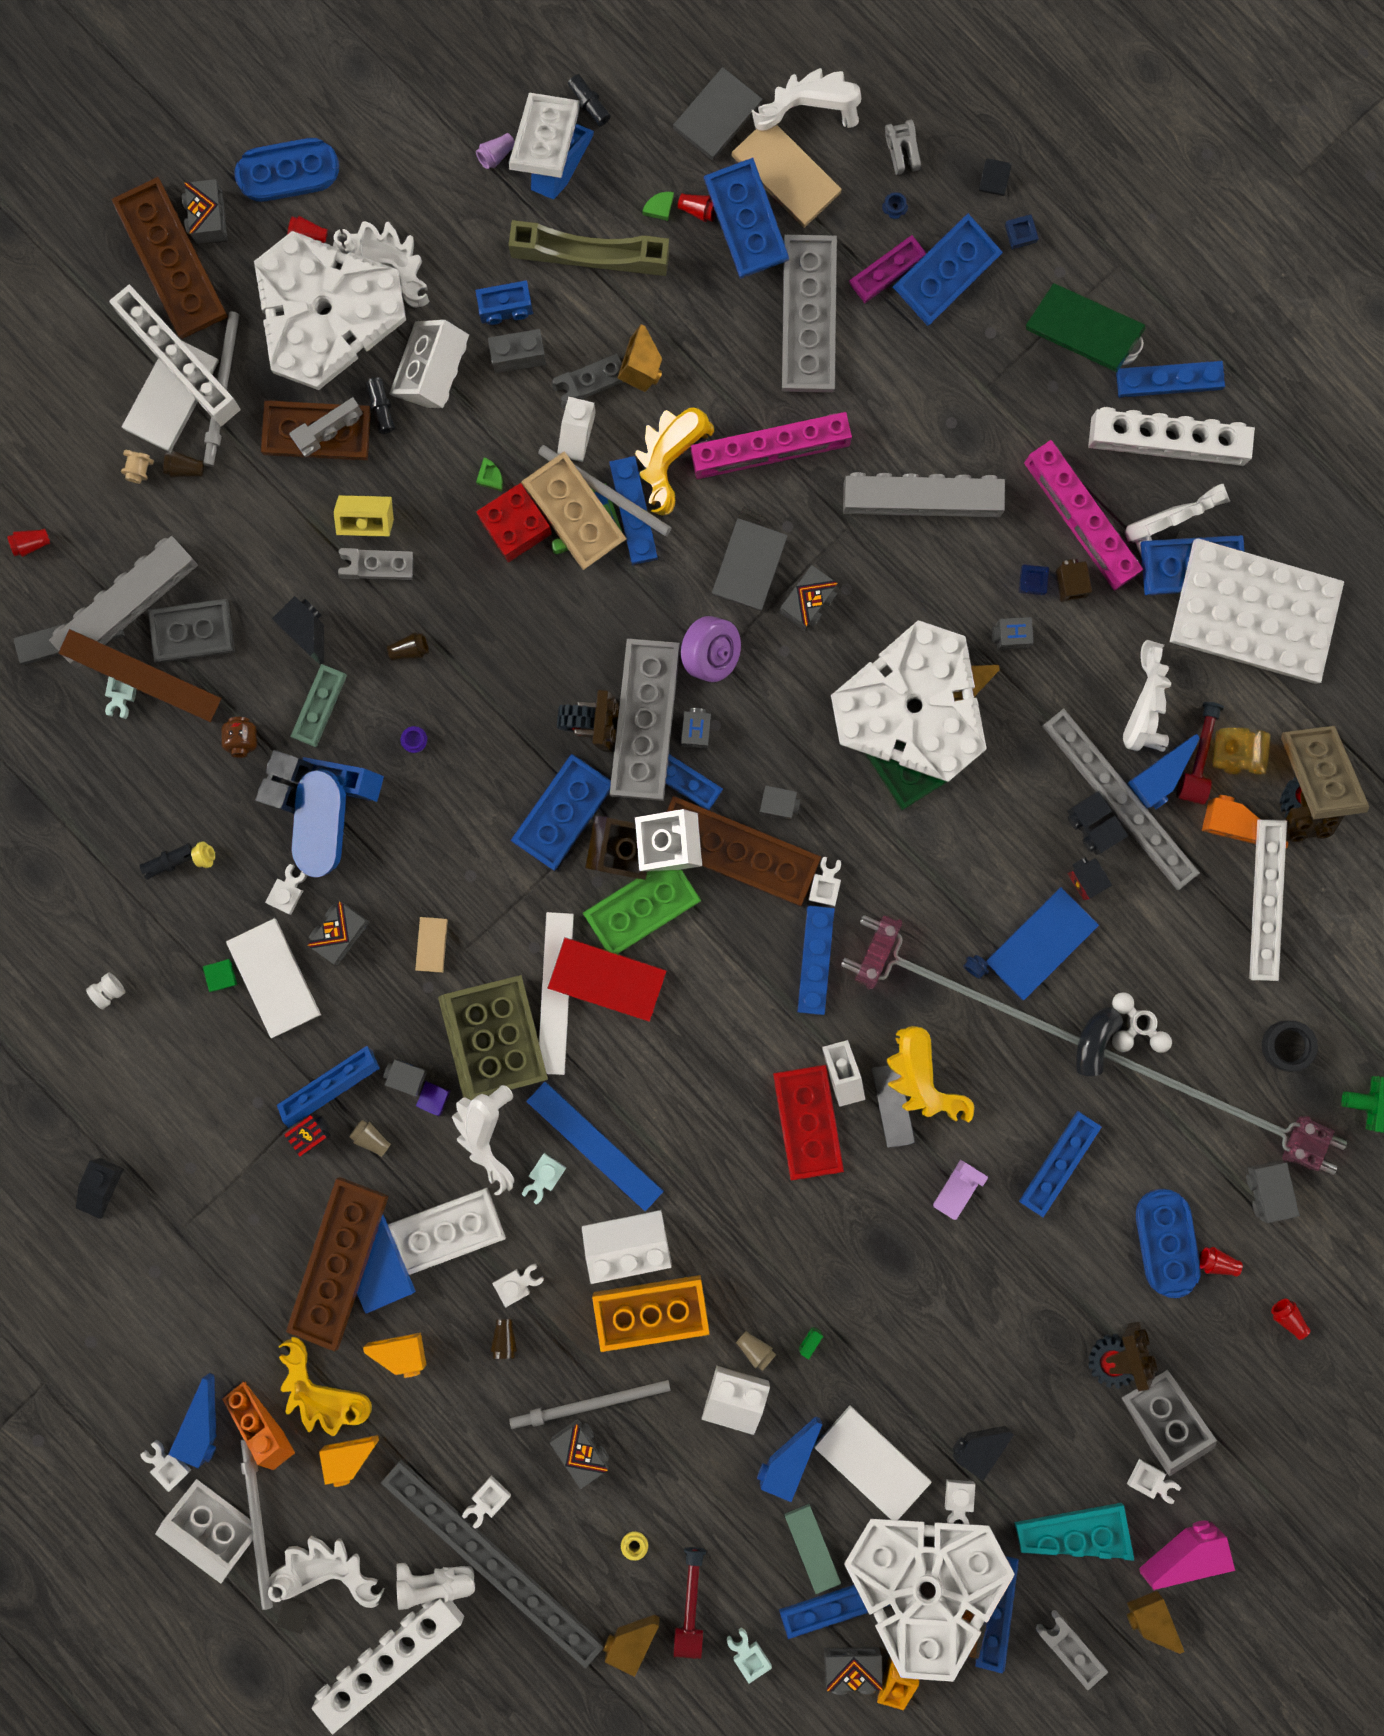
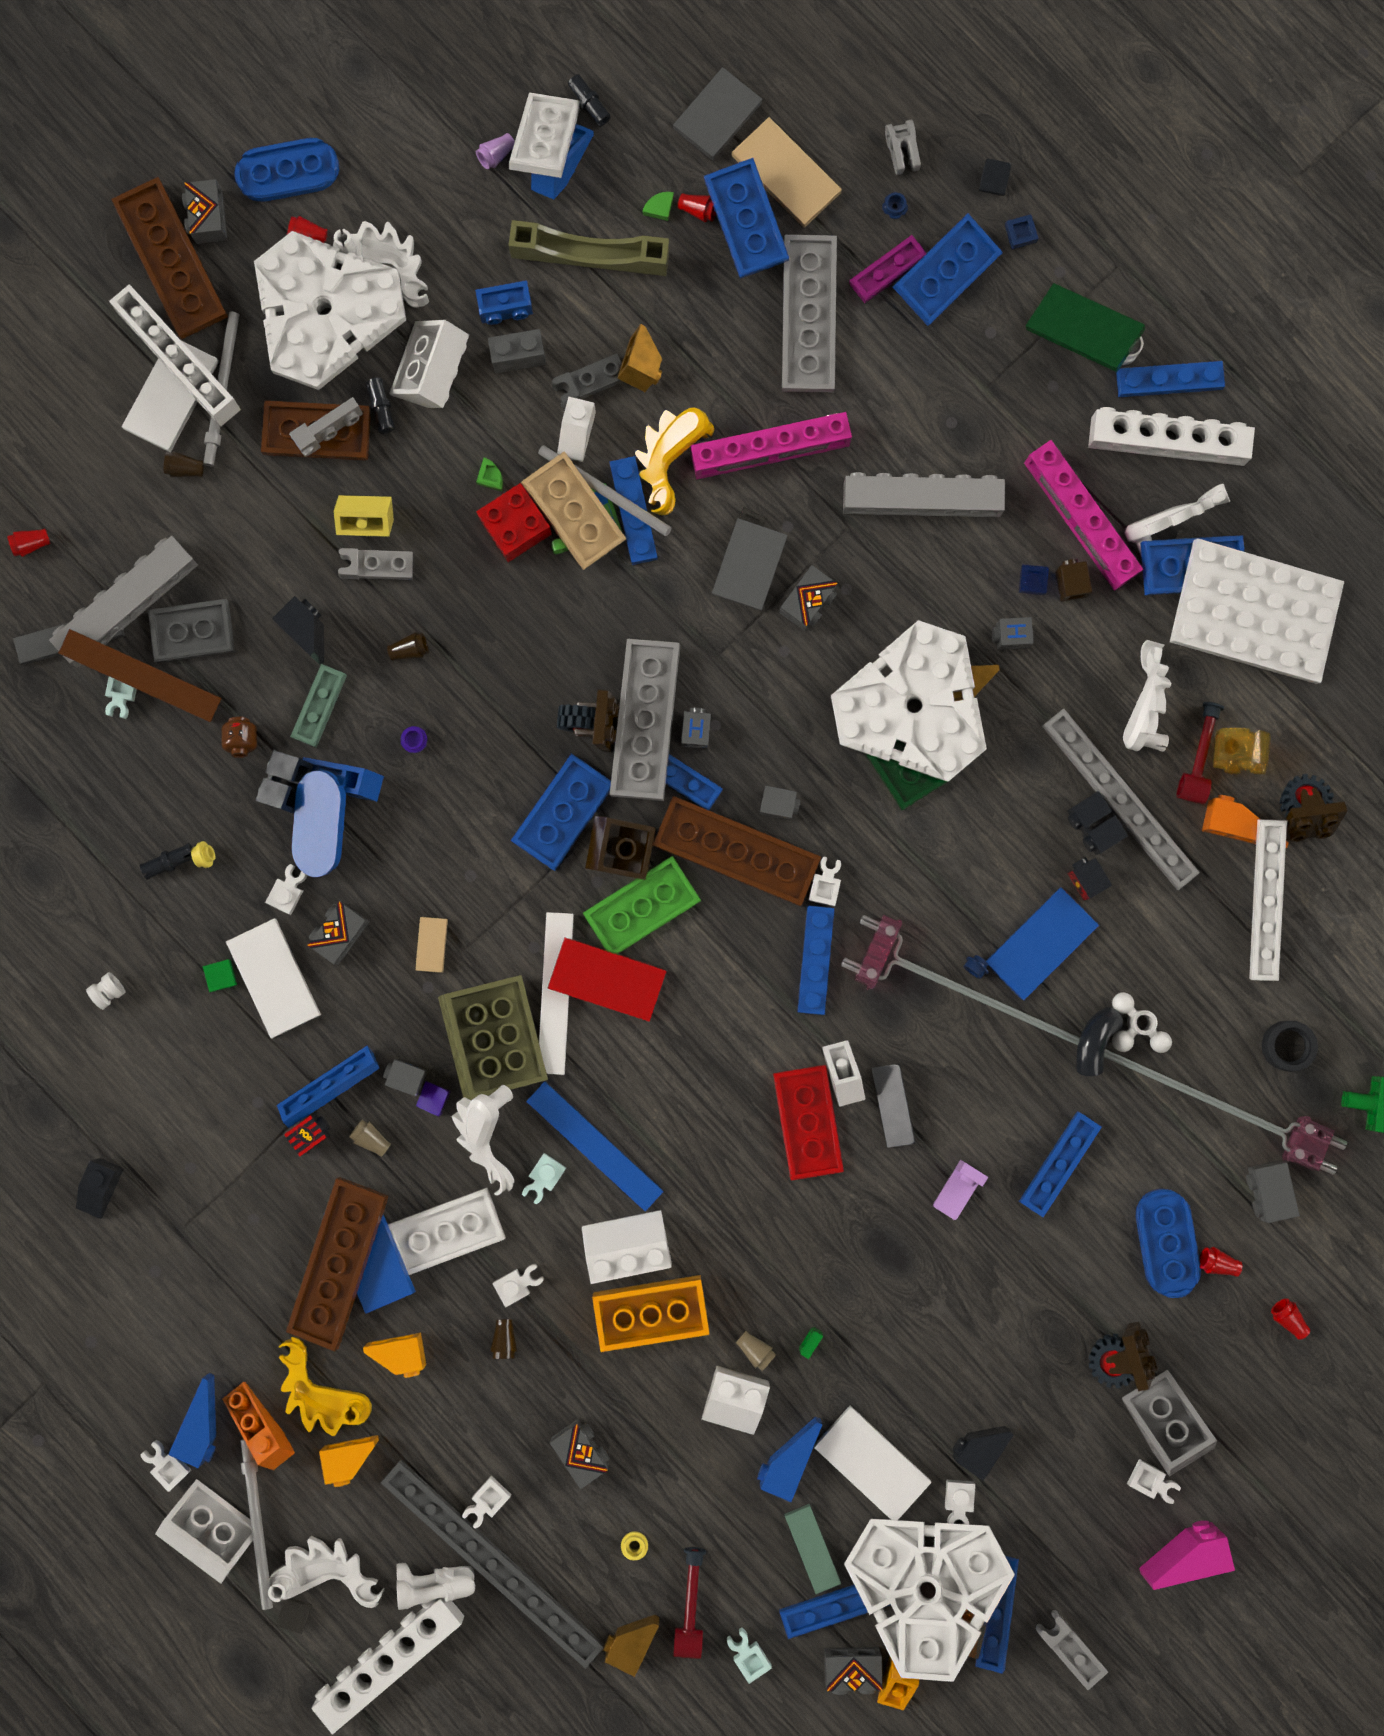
tan brick [121,450,154,484] -> none
light grey bar [509,1380,671,1429] -> none
white slope [635,809,702,871] -> none
medium lavender wheel [681,616,741,682] -> none
white animal [752,68,862,131] -> none
yellow animal [887,1026,974,1122] -> none
teal wing [1015,1503,1134,1561] -> none
blue slope [1126,734,1200,809] -> none
pearl gold slope [1126,1591,1185,1654] -> none
dark tan tile [1281,726,1369,819] -> none

